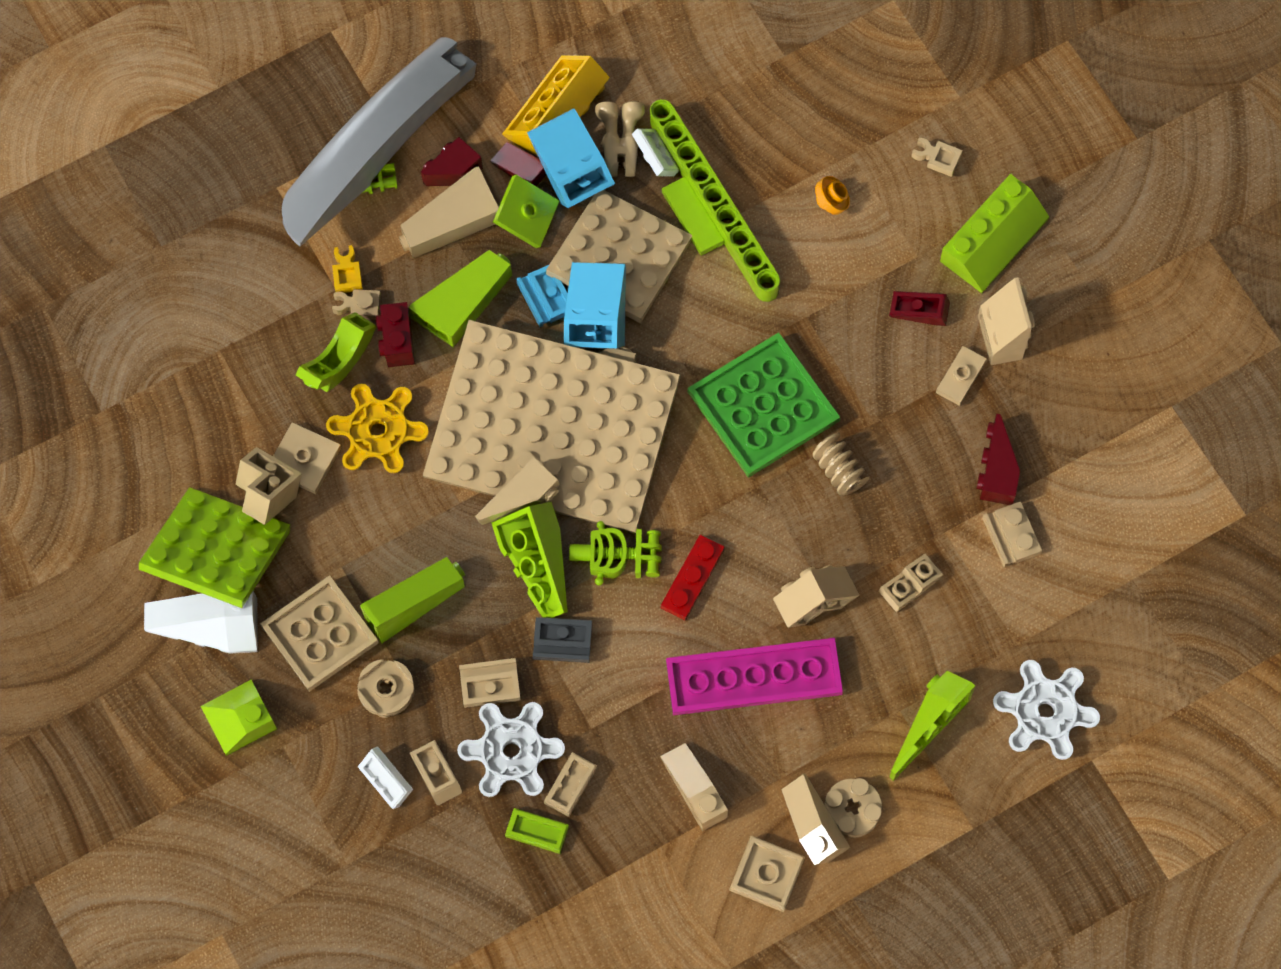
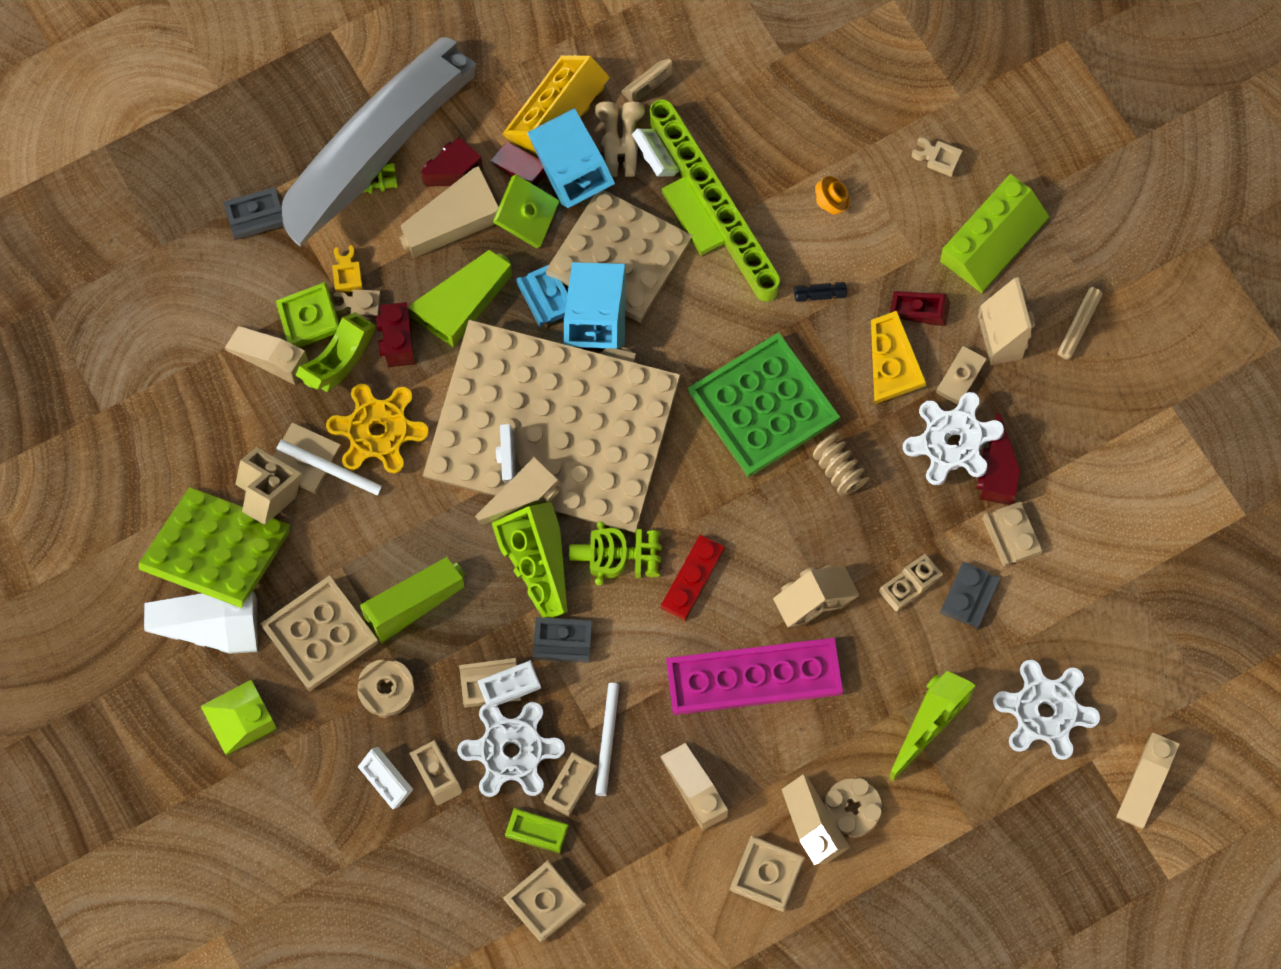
none -> dark grey plate [224,187,284,240]
none -> tan slope [225,326,308,385]
none -> lime plate [276,282,340,348]
none -> white bar [277,439,382,496]
none -> white plate [477,660,541,709]
none -> white plate [496,424,516,485]
none -> tan plate [503,860,586,943]
none -> white bar [595,683,620,796]
none -> tan slope [621,59,672,102]
none -> black axle [794,282,847,302]
none -> yellow wing [871,311,926,405]
none -> white plate [903,392,1004,485]
none -> dark grey plate [940,562,1001,630]
none -> tan axle [1058,287,1102,360]
none -> tan slope [1116,732,1179,829]

